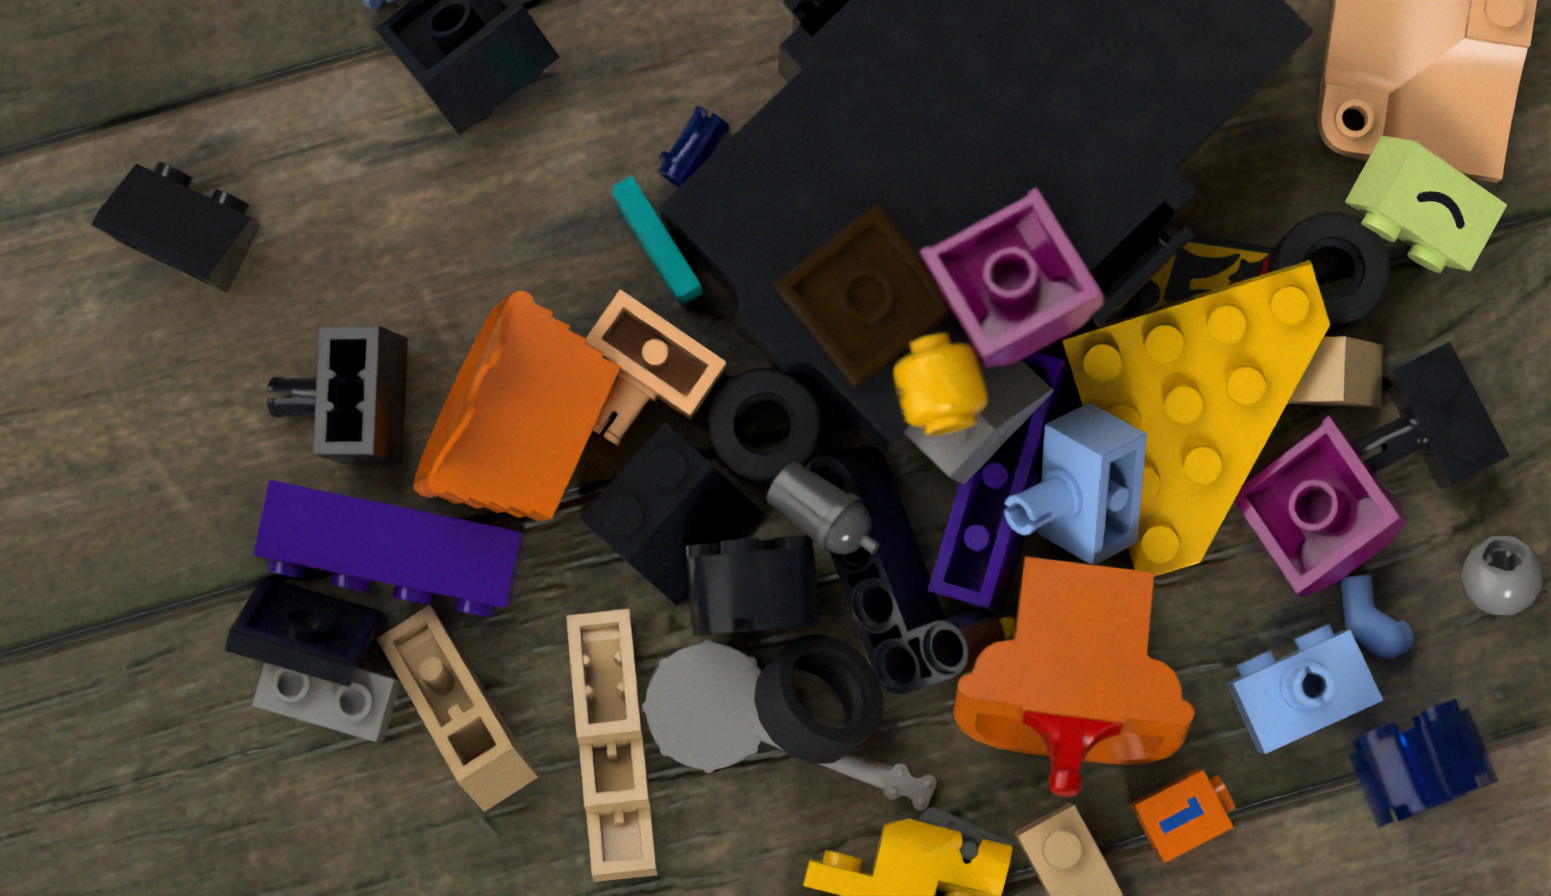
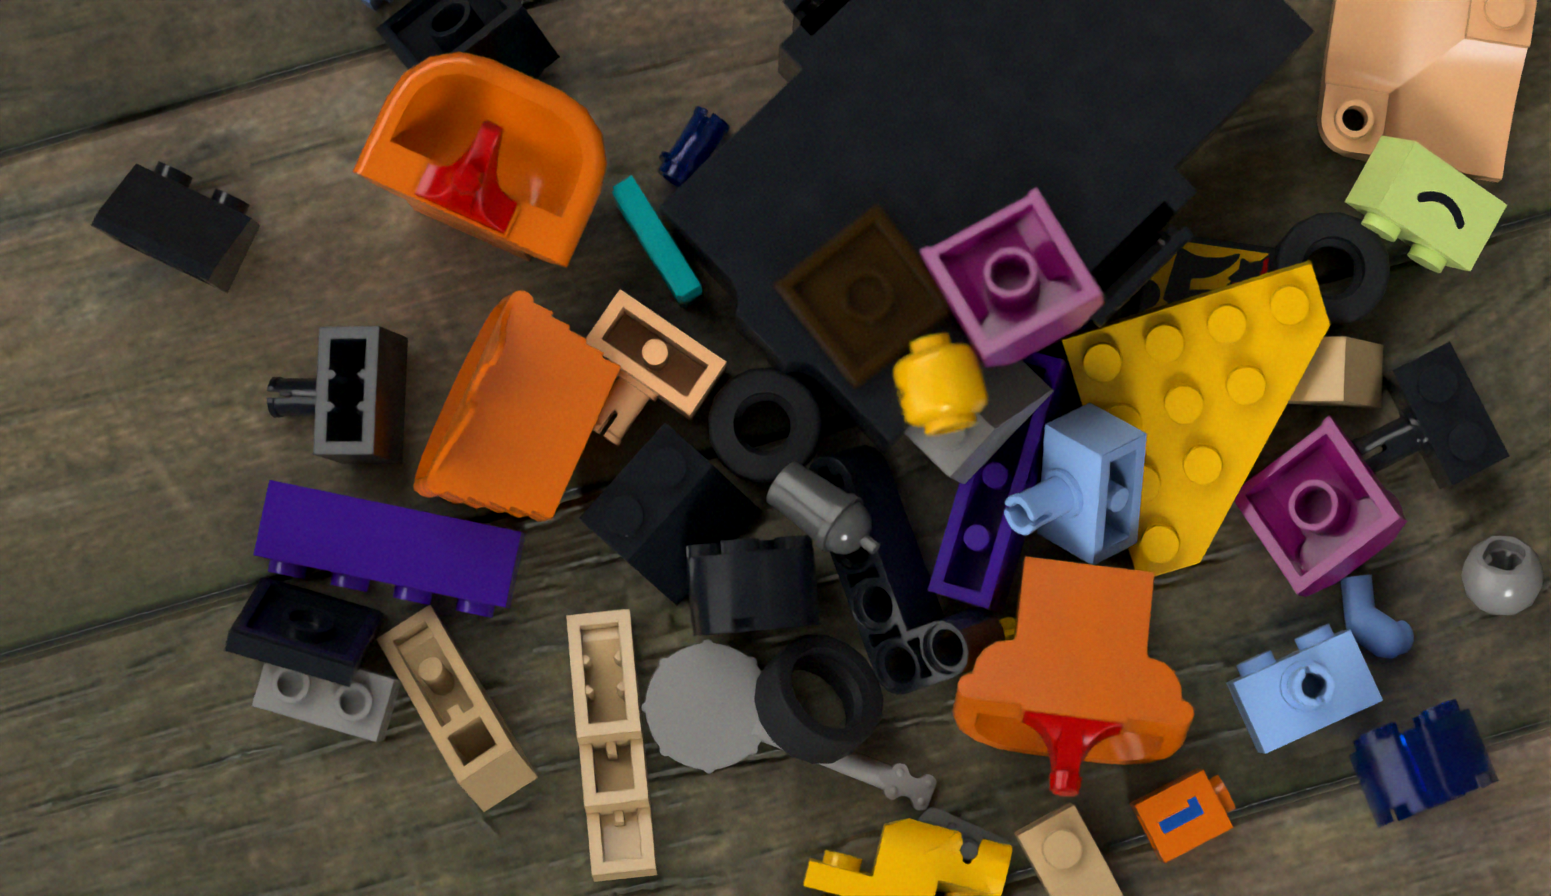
none -> orange piece [352,52,607,268]

